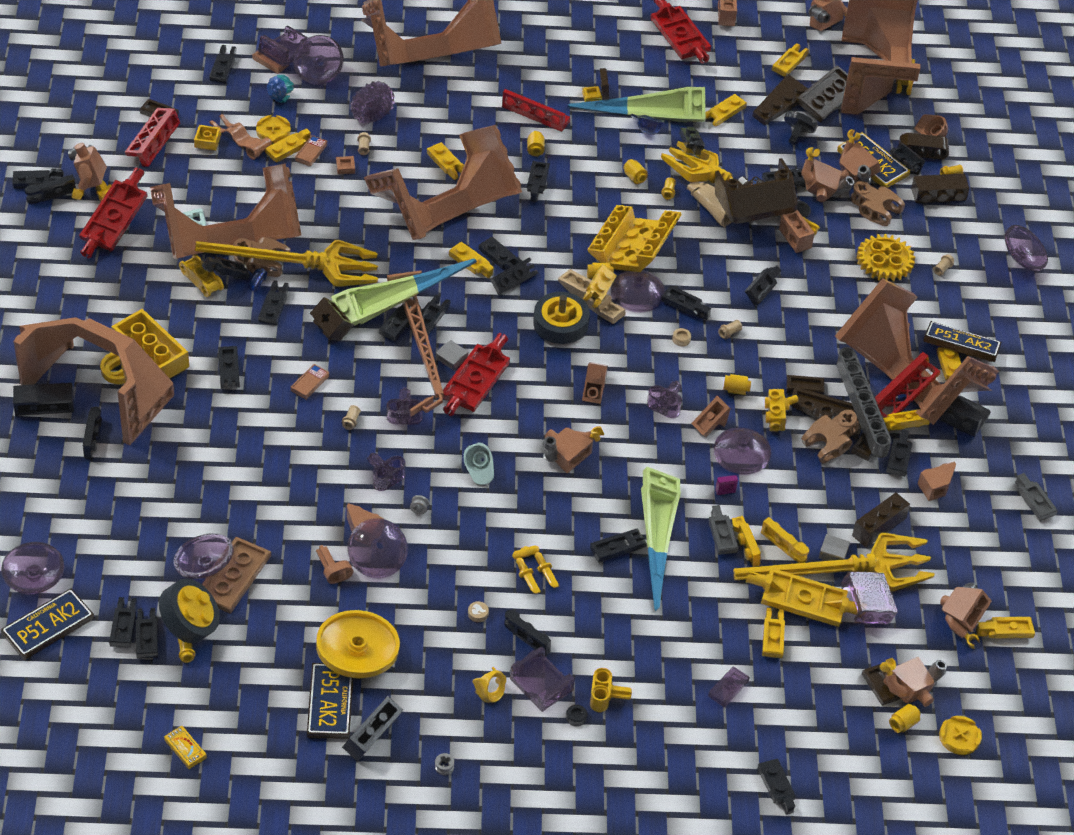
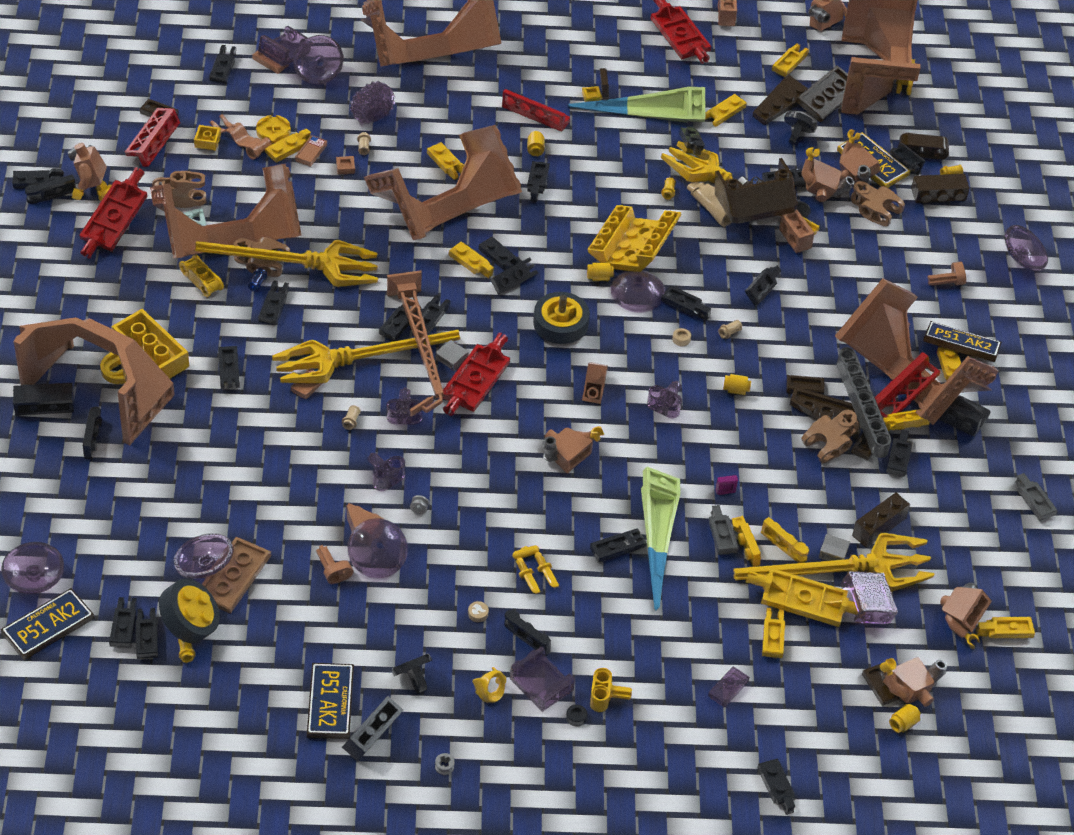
yellow tile [164,726,207,769] -> none
black hinge [202,256,250,280] -> none
blue piece [267,75,294,103] -> none
dark brown brick [310,297,354,342] -> none
yellow dish [316,610,400,678] -> none
yellowish green plate [331,258,477,325] -> none
light aqua cap [463,443,494,485] -> none
tan slope [558,269,626,324] -> none
yellow hinge [583,264,617,309] -> none
yellow brick [623,159,648,184] -> none
clear blue cap [631,114,665,135] -> none
nougat slope [691,396,731,437] -> none
clear purple dish [714,427,771,474] -> none
yellow brick [765,389,799,431] -> none
yellow gear [856,234,916,281] -> none
nougat cap [915,114,948,137] -> none
nougat slope [918,461,956,501] -> none
tan pin [933,254,954,276] -> none
yellow tile [939,716,982,755] -> none
none -> medium nougat piece [152,171,206,208]
none -> yellow piece [272,330,460,383]
none -> black tile [391,653,432,693]
none -> nougat piece [928,262,966,285]

